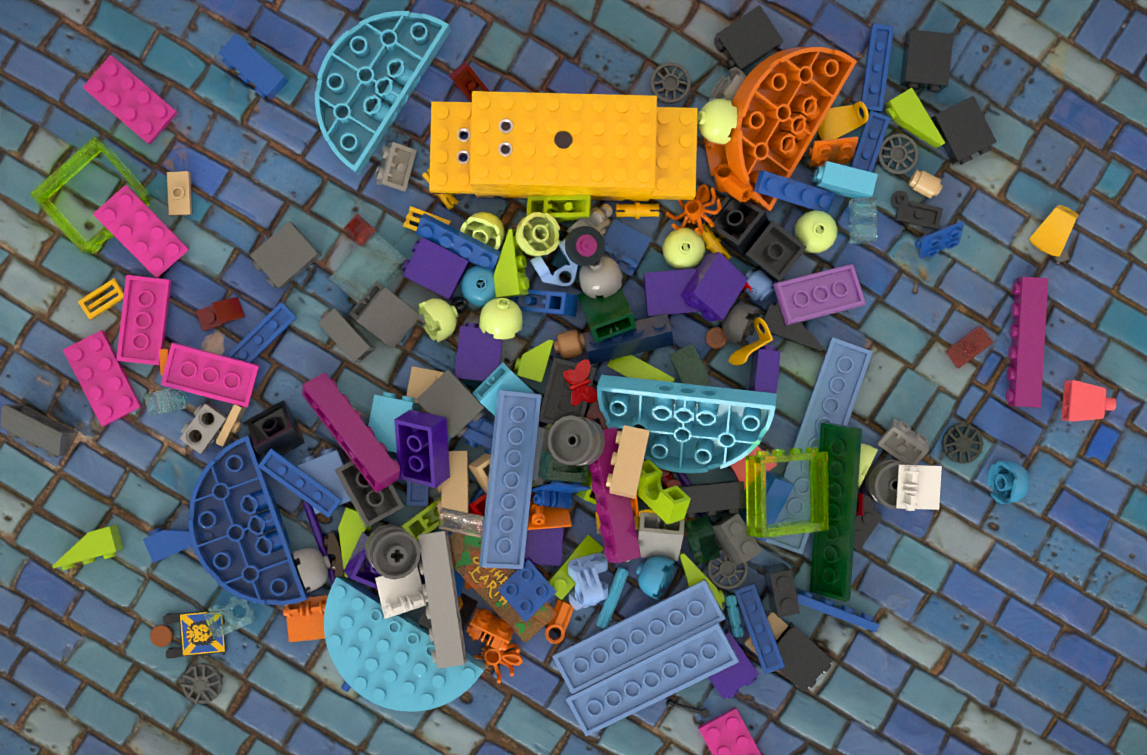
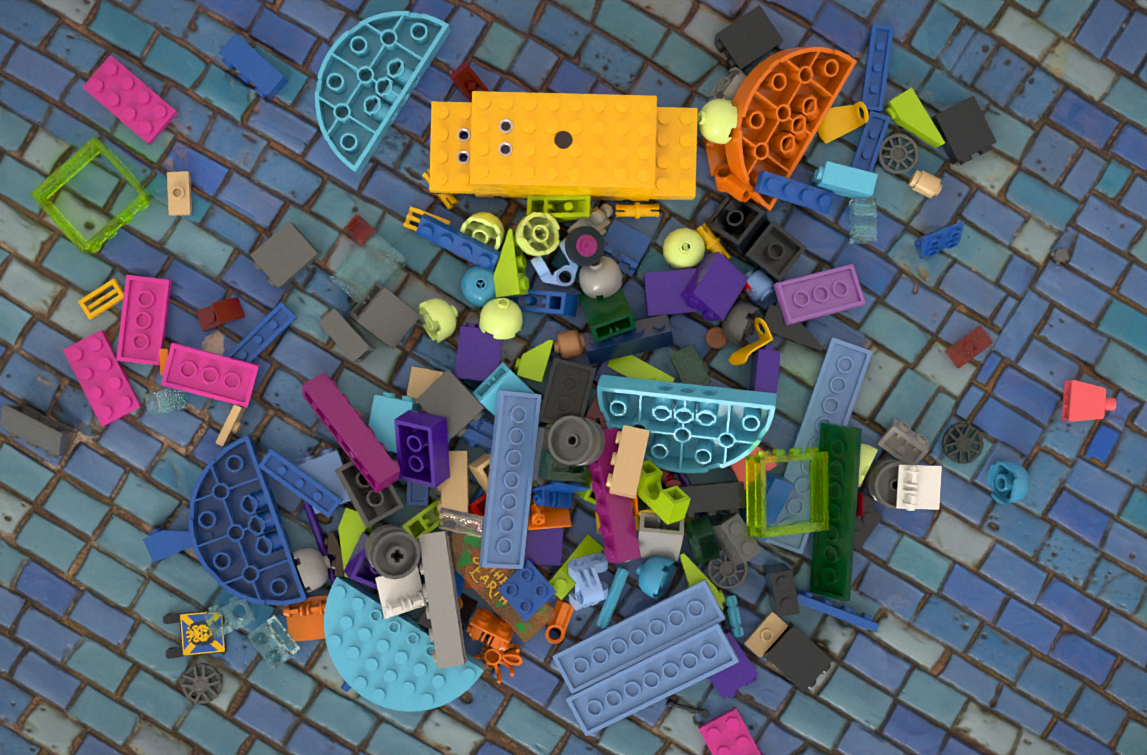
lime slope [52,524,123,570] -> none
dark pink plate [93,184,189,278] -> none
dark orange tile [150,624,174,647] -> none
light grey brick [180,403,228,454] -> none
black slope [247,400,305,459] -> none
light grey bracket [375,142,417,192] -> none
dark purple brick [402,237,470,300] -> none
black hinge [451,296,468,314] -> none
red piece [563,359,598,406] -> none
dark grey wheel [650,62,691,103] -> none
orange animal [666,184,722,236] -> none
blue plate [734,584,786,674] -> none
yellowish green cylinder [794,210,838,253] -> none
orange hinge [808,137,858,167] -> none
black hinge [891,191,943,230] -> none
black brick [900,29,954,93] -> none
magenta brick [1006,277,1049,408] -> none
yellow piece [1029,205,1079,257] -> none
none -> clear light blue brick [247,615,300,670]

